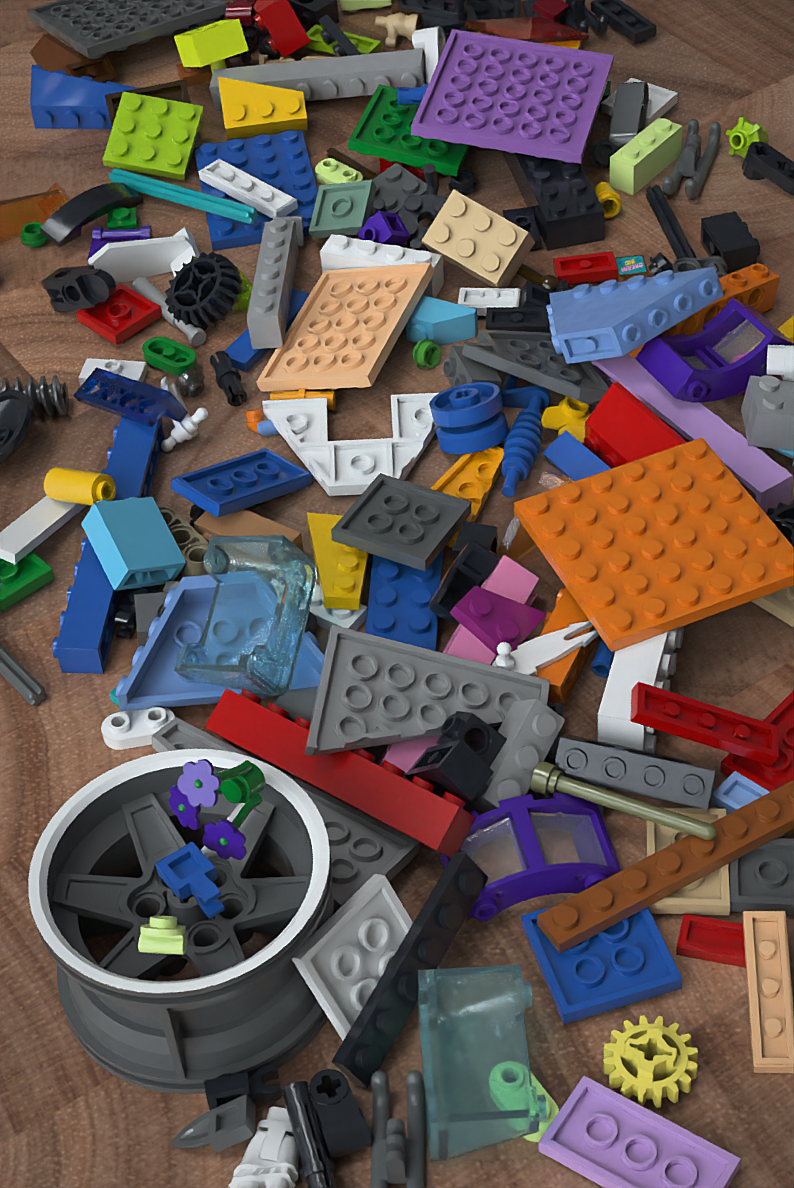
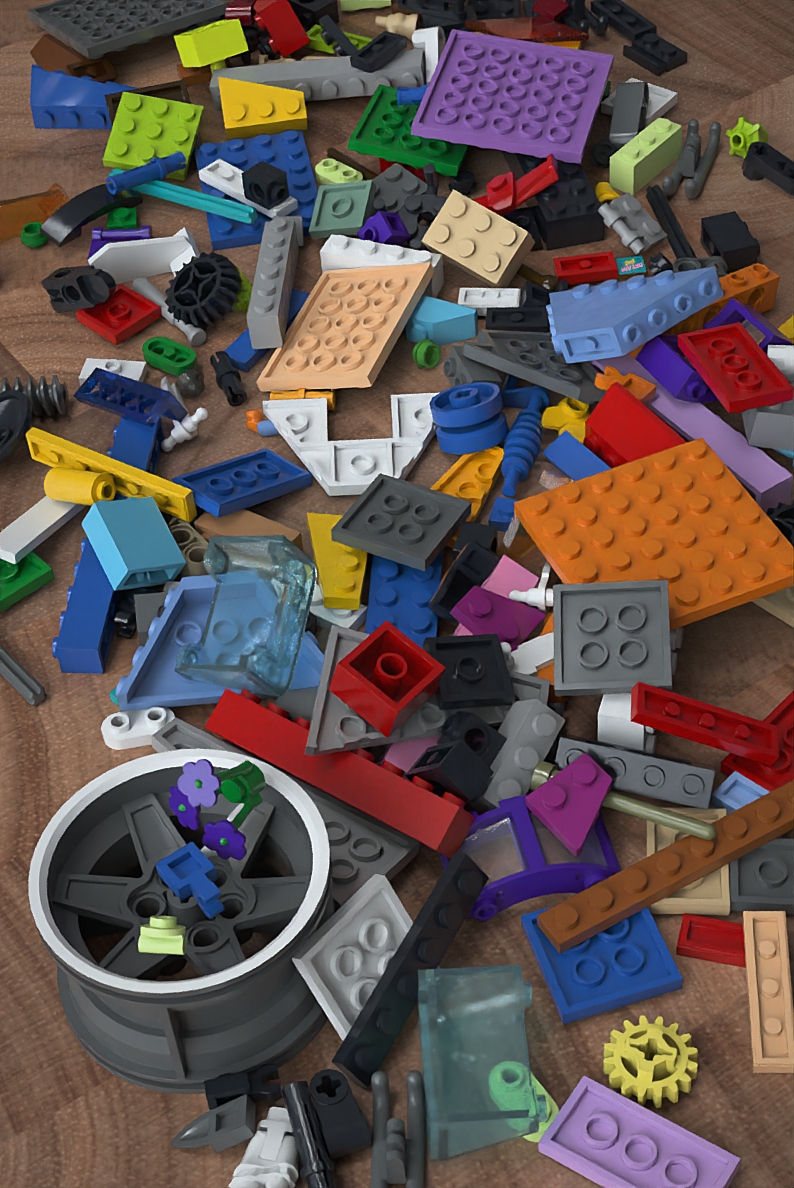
none -> yellow tile [25,427,197,522]
none -> blue pin [106,151,187,195]
none -> black brick [241,161,289,210]
none -> red brick [328,620,446,738]
none -> black plate [349,30,407,74]
none -> black plate [422,634,516,710]
none -> red plate [472,153,559,216]
none -> blue plate [488,497,524,534]
none -> white piece [509,561,558,614]
none -> magenta wing [525,753,613,858]
none -> dark grey plate [553,579,672,696]
none -> orange plate [594,365,657,405]
none -> light grey plate [598,192,667,255]
none -> black plate [623,33,688,76]
none -> red plate [678,322,794,413]

